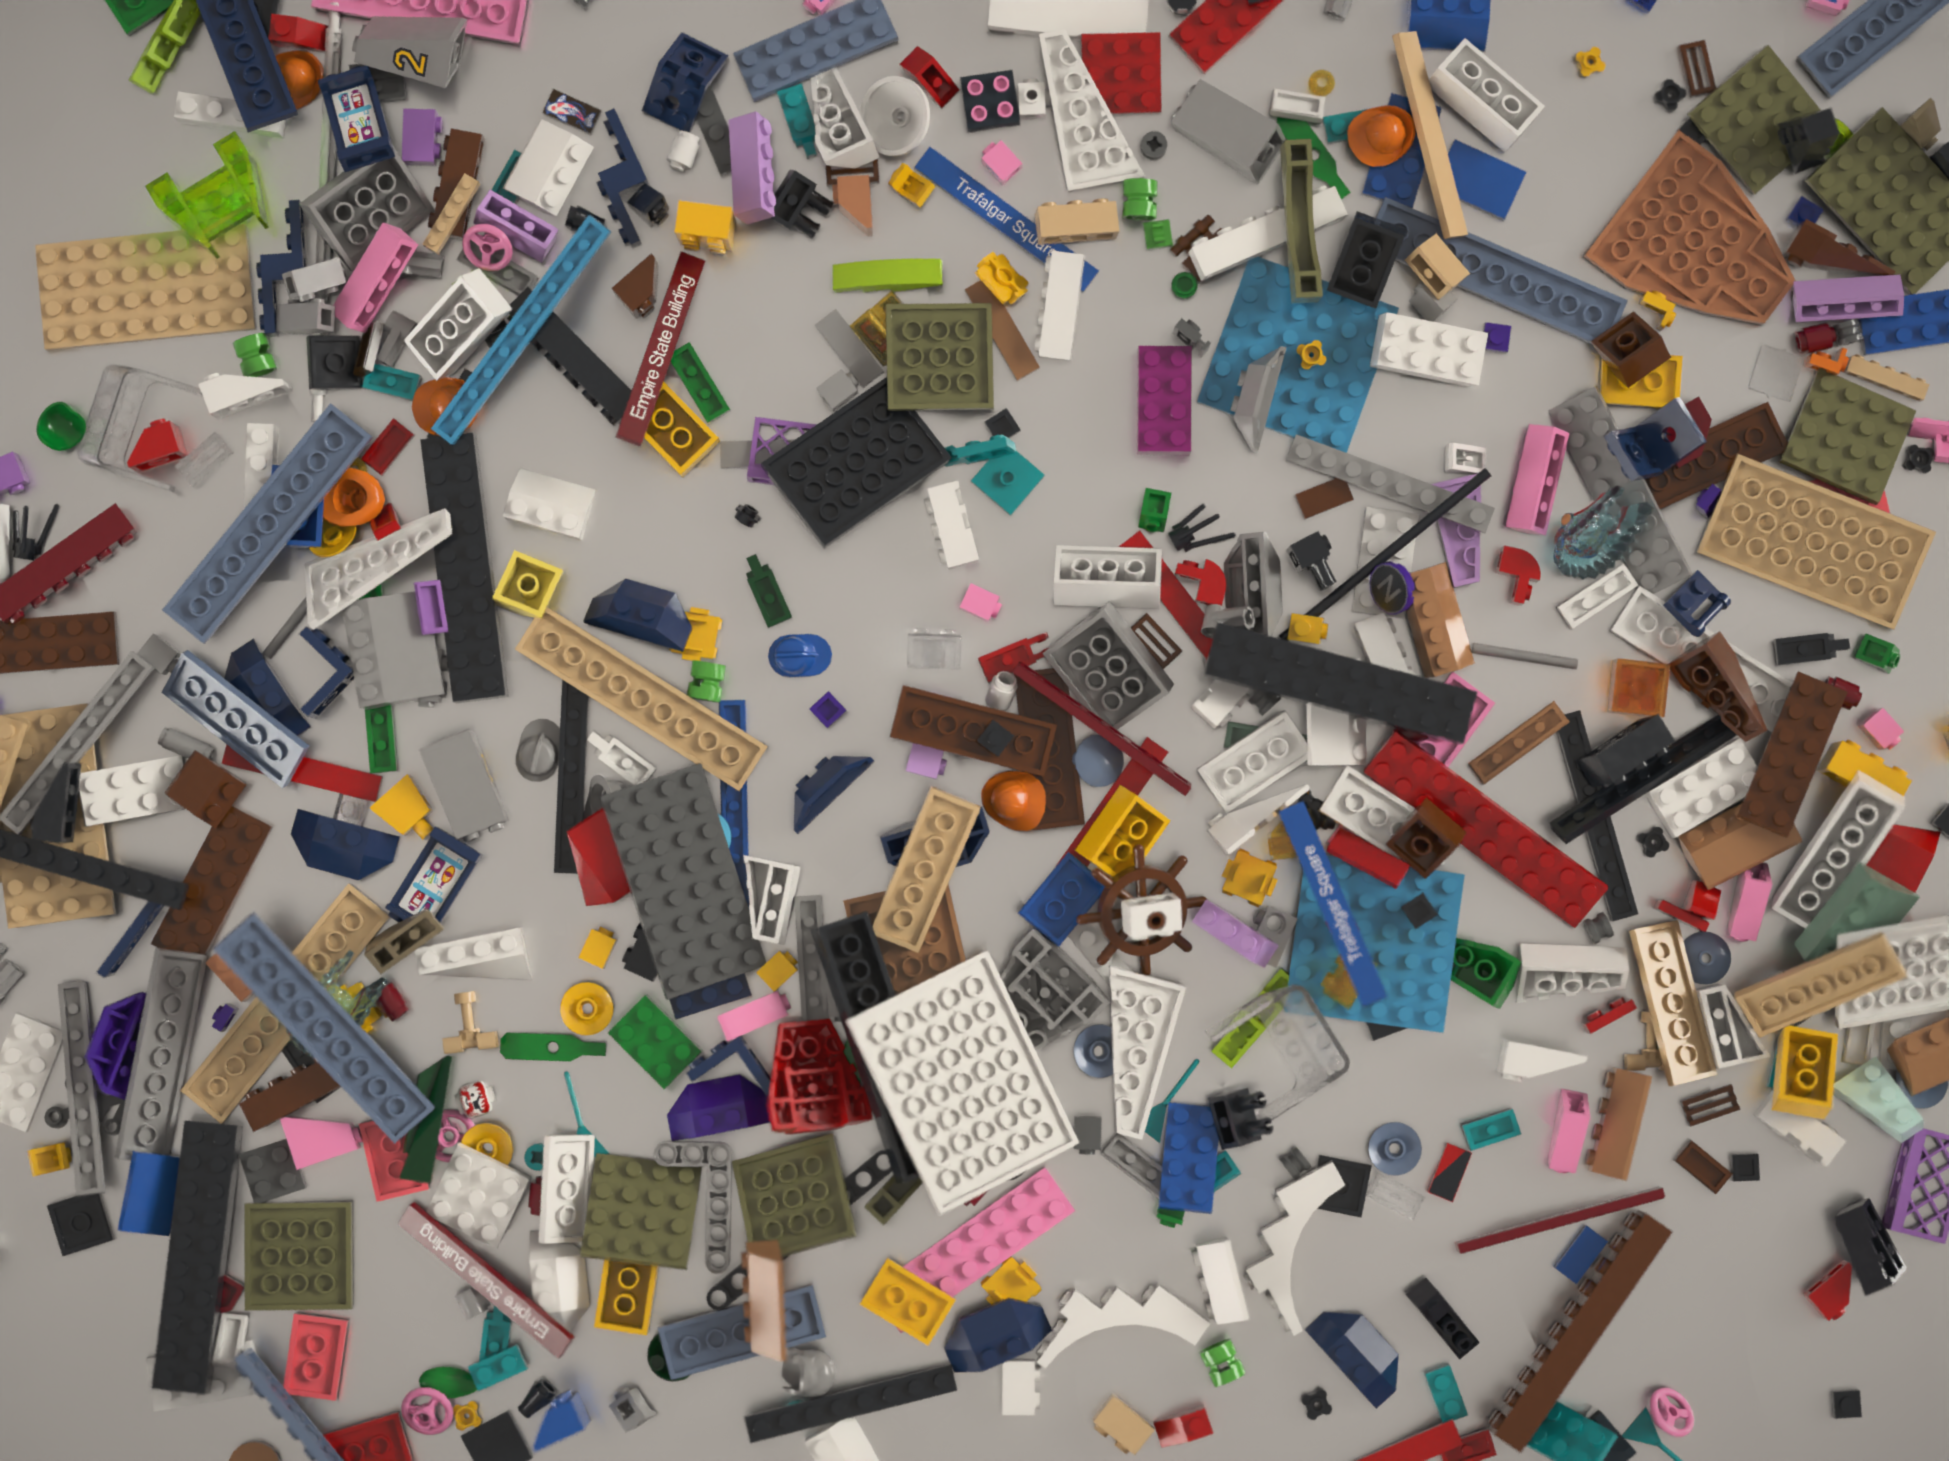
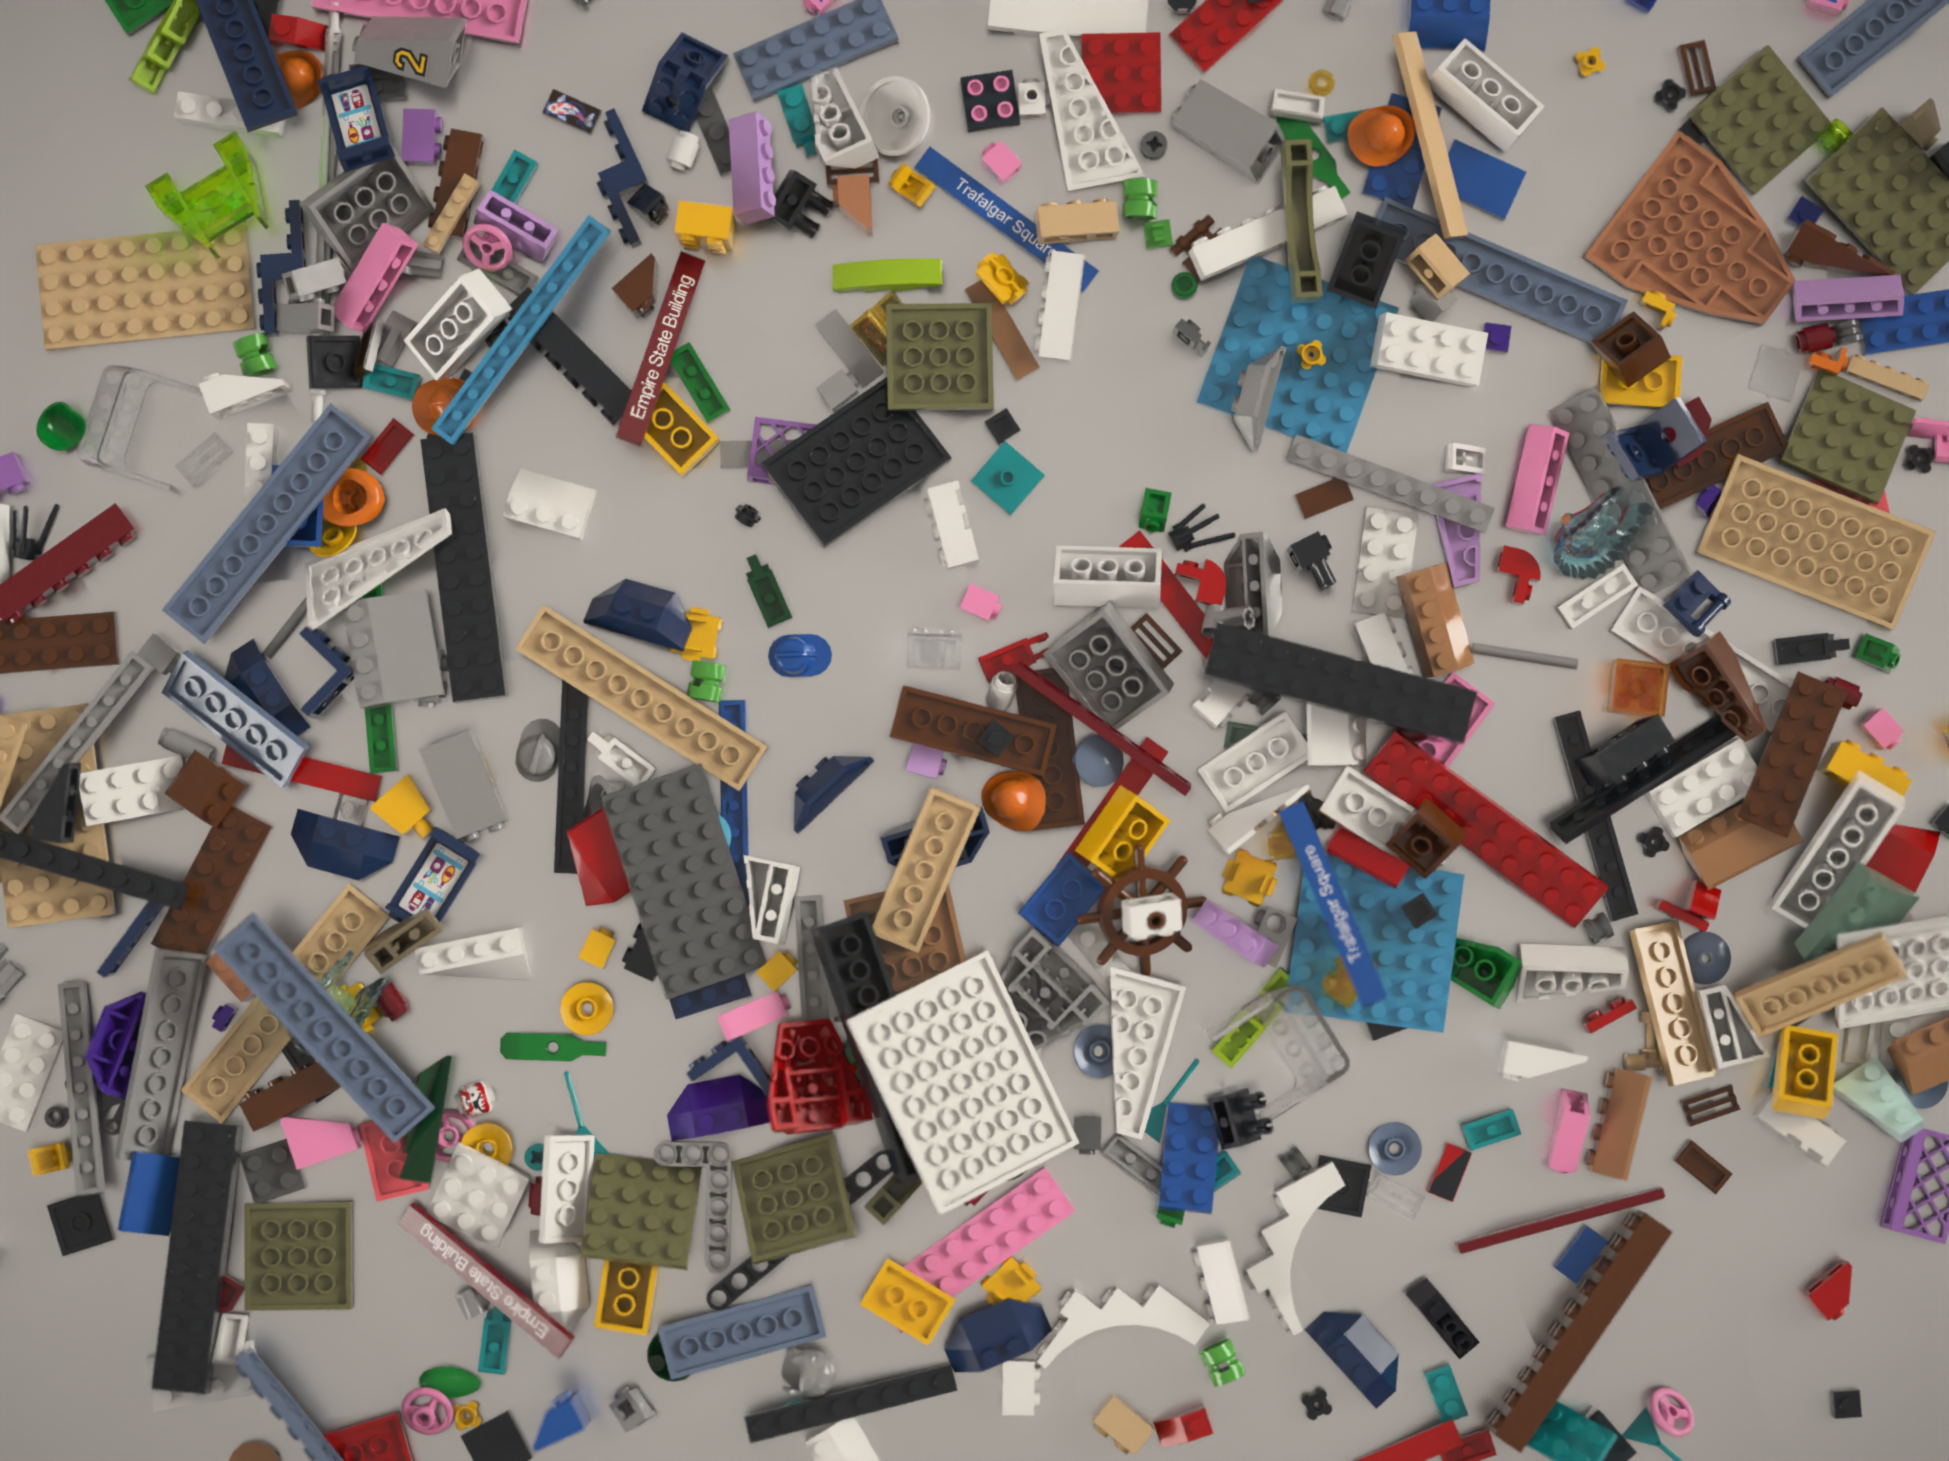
red slope [127,419,189,473] -> none
coral plate [283,1313,348,1401] -> none
red tile [370,503,401,541] -> none
medium lavender tile [414,580,448,635] -> none
tan bar [442,991,499,1054] -> none
teal plate [468,1344,528,1392] -> none
light yellow slope [492,550,563,619] -> none
white slope [503,119,594,216] -> none
black cone [518,1379,557,1418] -> none
black cone [565,205,605,231] -> none
green brick [608,995,704,1089] -> none
slope [741,1240,786,1361] -> none
dark purple plate [810,691,847,729] -> none
red slope [899,46,960,108] -> none
teal hinge [944,435,1016,467] -> none
magenta brick [1137,346,1192,455] -> none
black piece [1279,468,1492,641] -> none
yellow bracket [1288,613,1328,644] -> none
tile [1369,561,1415,615] -> none
medium nougat tile [1468,701,1570,785] -> none
bright pink slope [1728,862,1772,942] -> none
black tile [1731,1153,1760,1182] -> none
black wedge [1778,108,1840,174] -> none
black wedge [1835,1198,1907,1296] -> none

